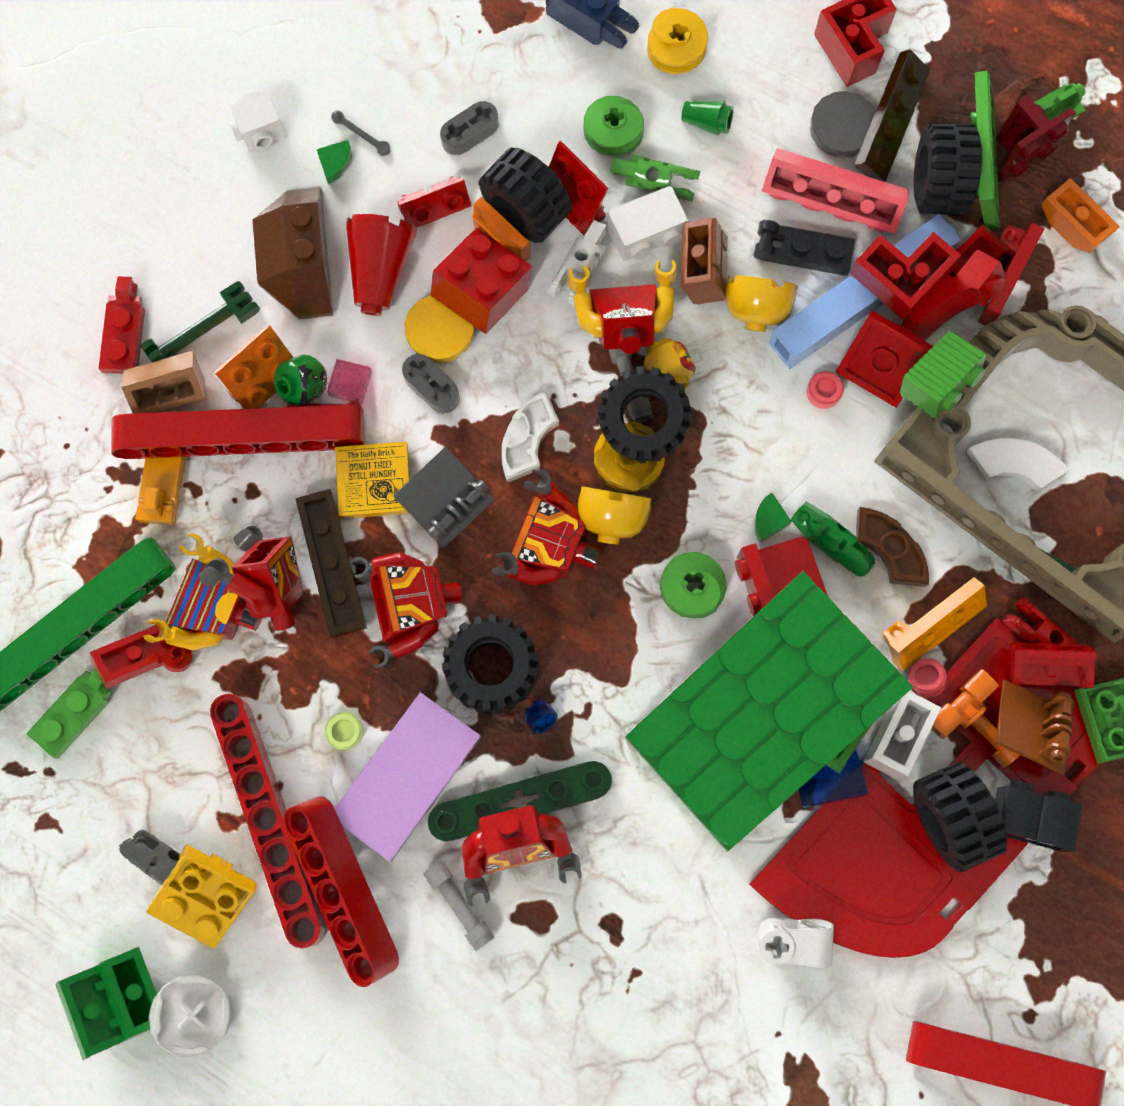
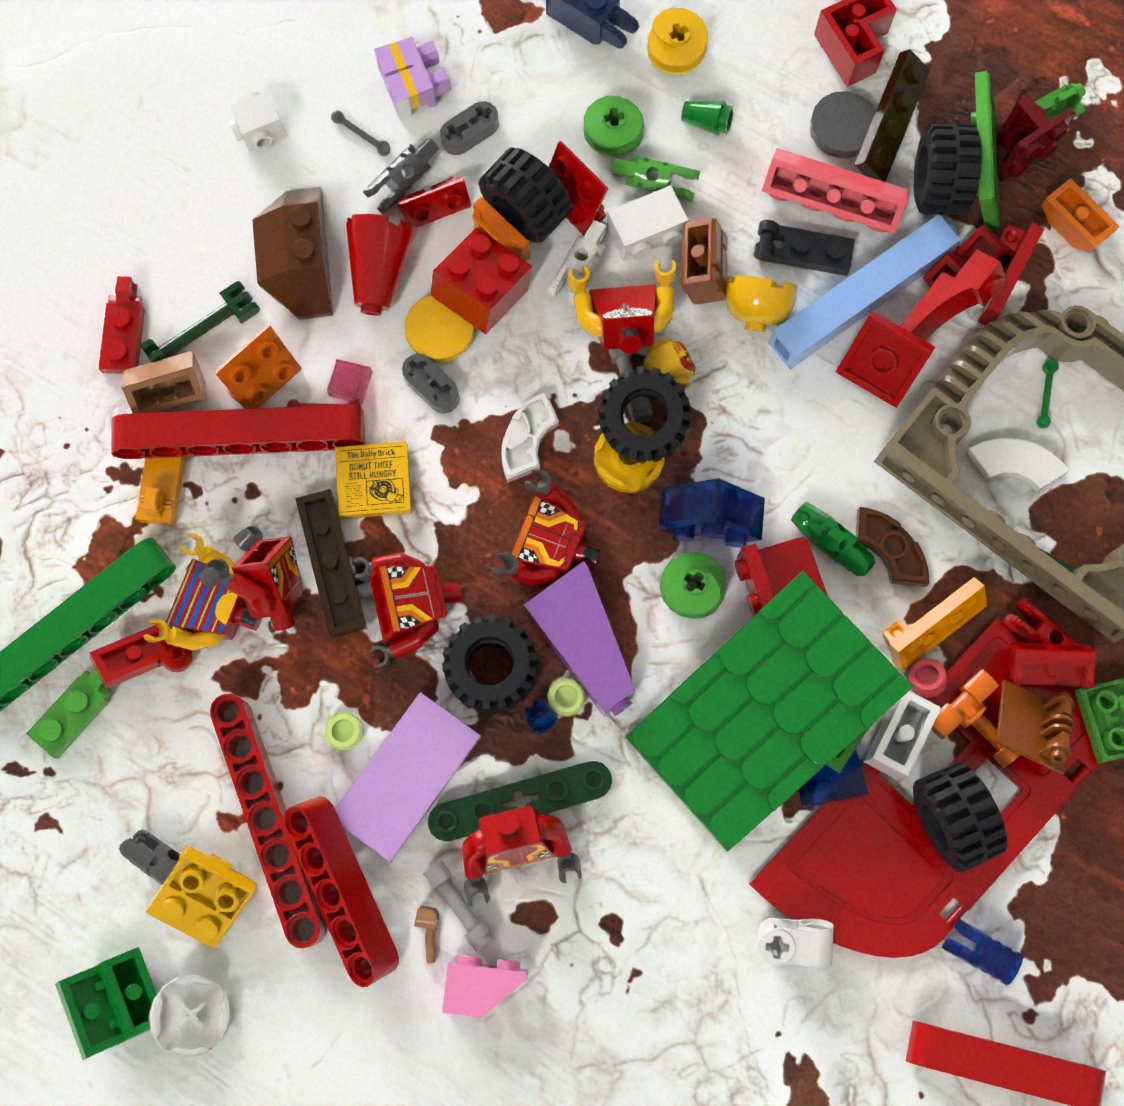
green head [273,355,327,406] -> none
green tile [316,139,352,184] -> none
dark grey hinge [393,446,495,549] -> none
yellow cylinder [578,487,652,545] -> none
green tile [755,493,792,543] -> none
coral tile [806,371,844,409] -> none
red brick [850,232,961,321] -> none
bright green brick [900,330,987,418] -> none
black brick [995,781,1082,852] -> none
none -> dark grey hinge [362,138,440,215]
none -> lavender hips [374,37,451,120]
none -> medium nougat hand [414,905,439,963]
none -> bright pink slope [442,955,528,1017]
none -> medium lavender slope [524,561,635,717]
none -> yellowish green tile [548,678,585,717]
none -> clear blue brick [658,478,765,548]
none -> clear blue hinge [941,919,1023,986]
none -> green hinge [1036,359,1059,429]

